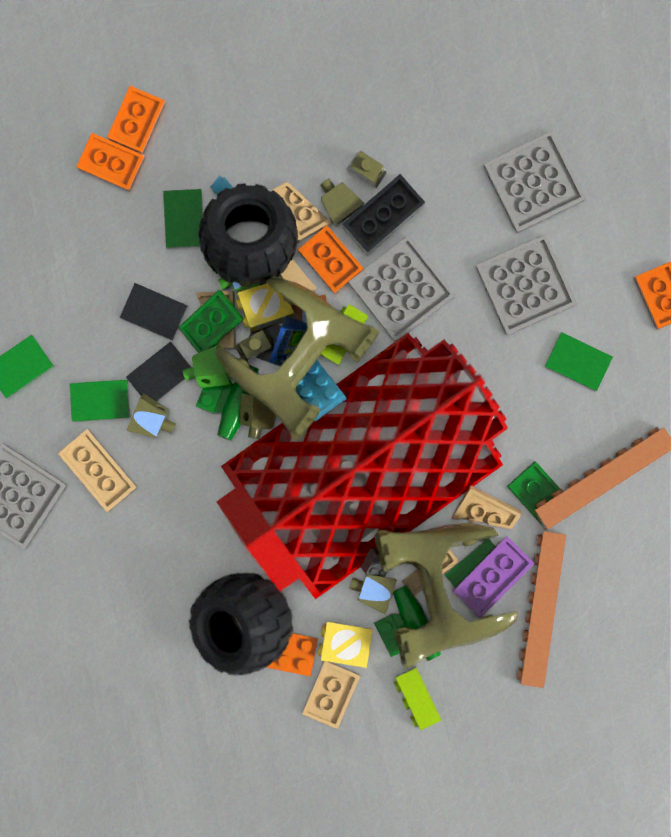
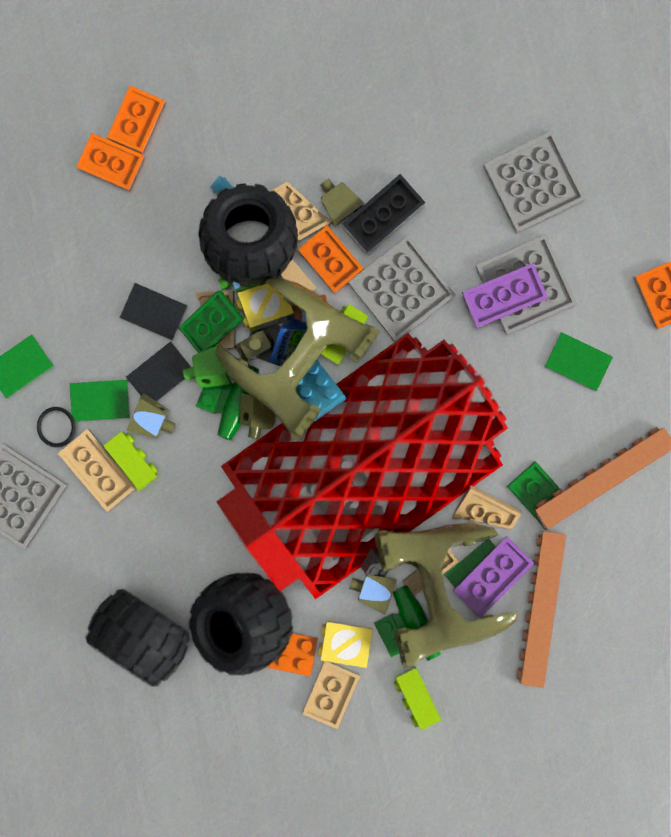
green tile [163,189,203,248] -> none
olive torso [346,151,387,189] -> none
none -> black tyre [37,407,76,447]
none -> black tyre [85,589,190,687]
none -> lime brick [103,431,158,491]
none -> medium lavender plate [462,263,548,328]

